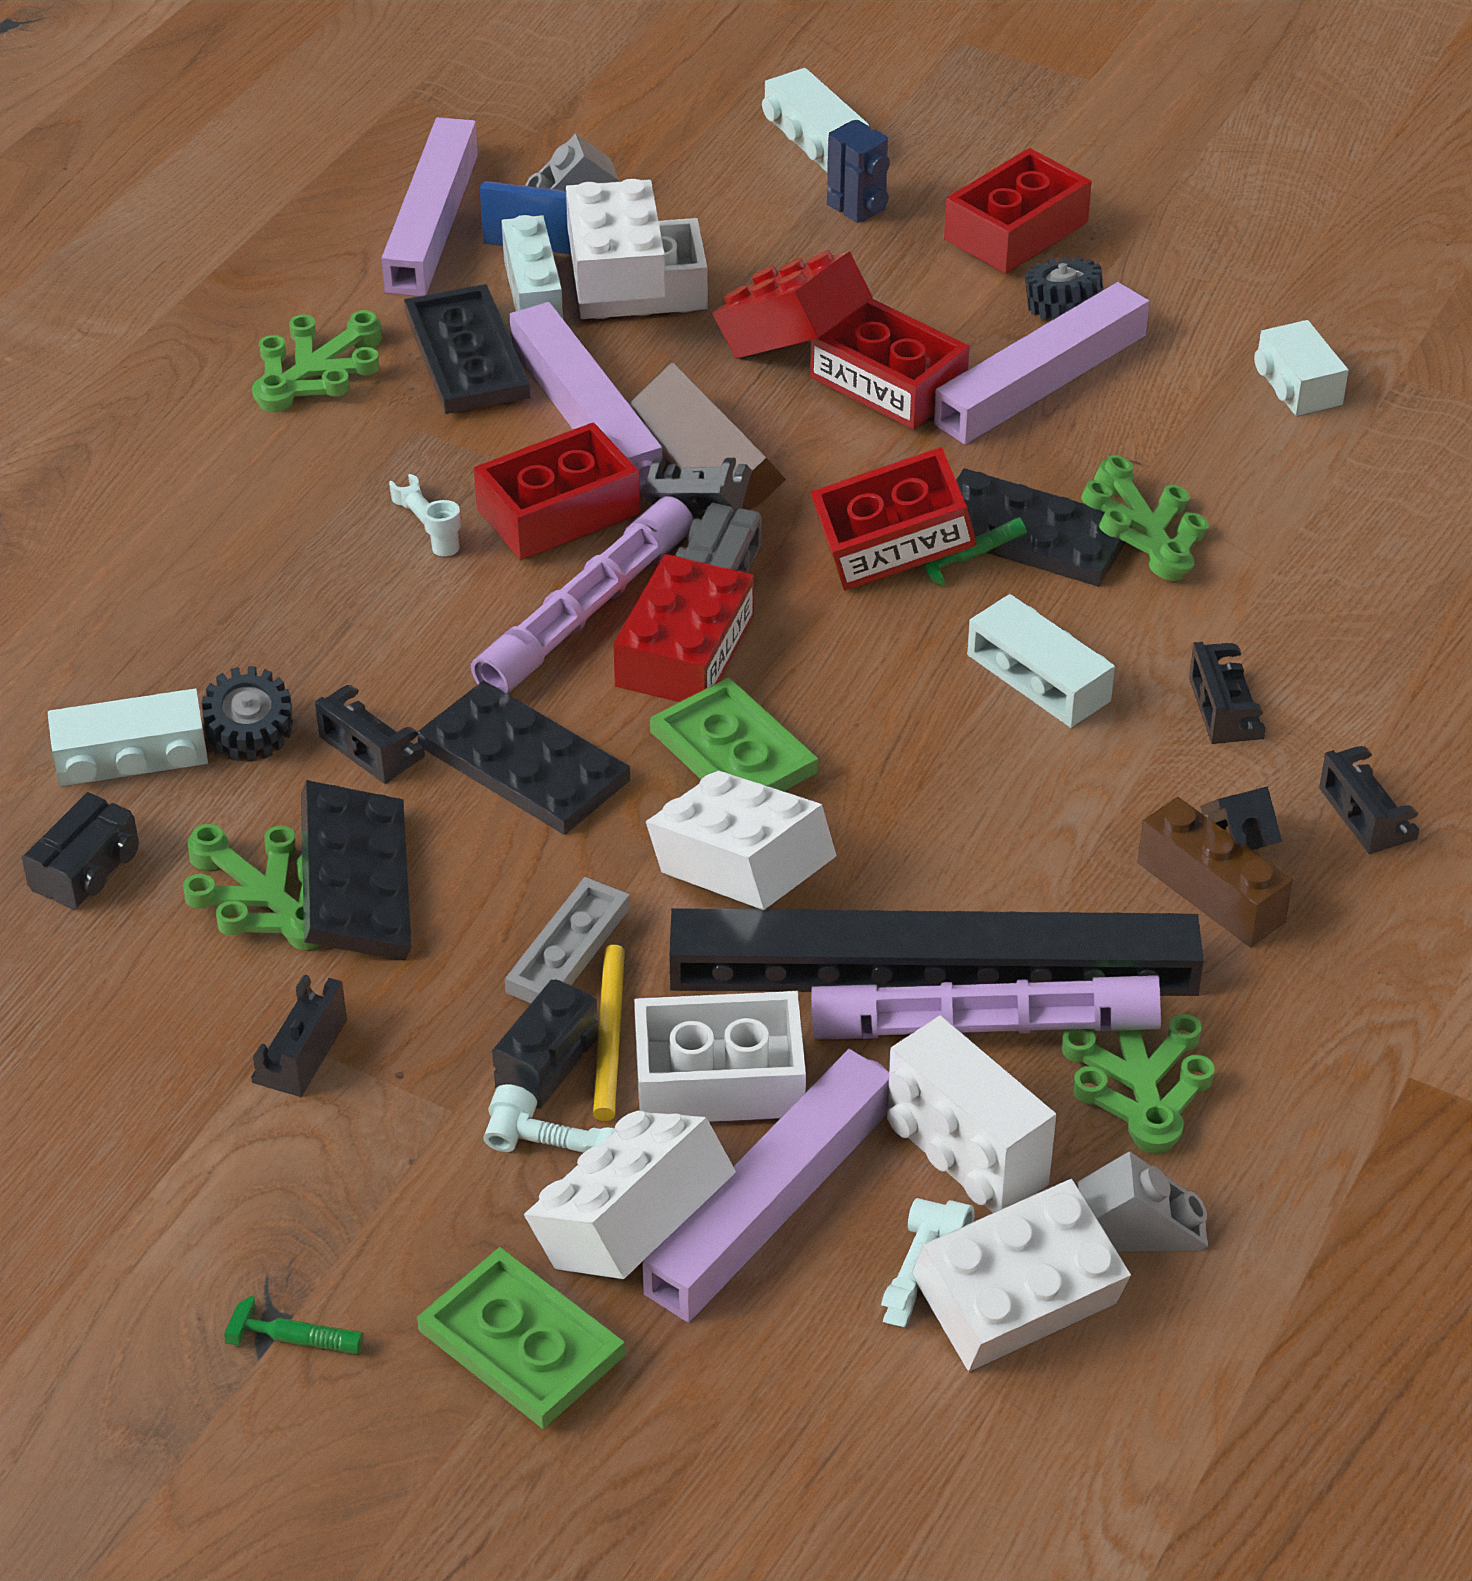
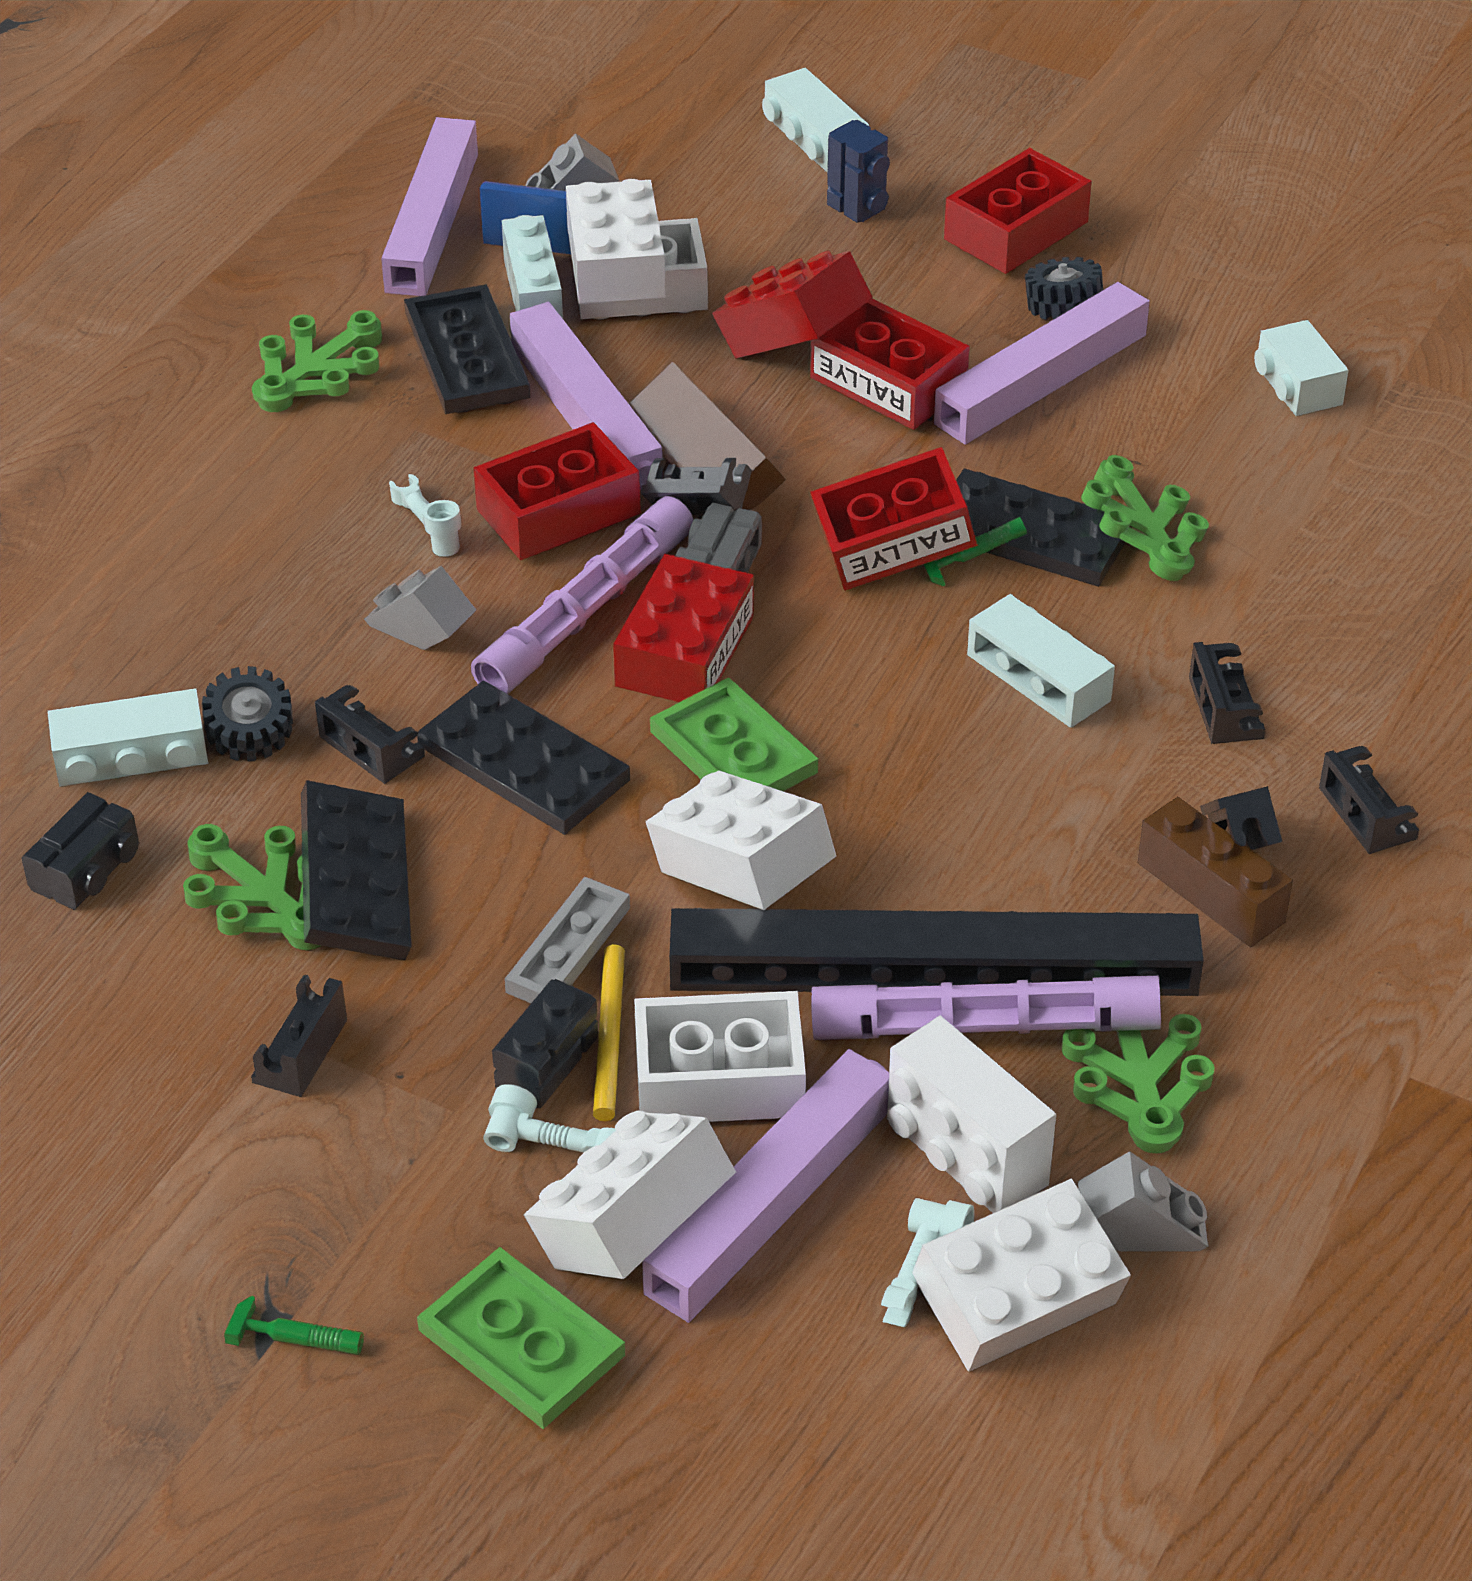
none -> light grey slope [364,566,476,650]

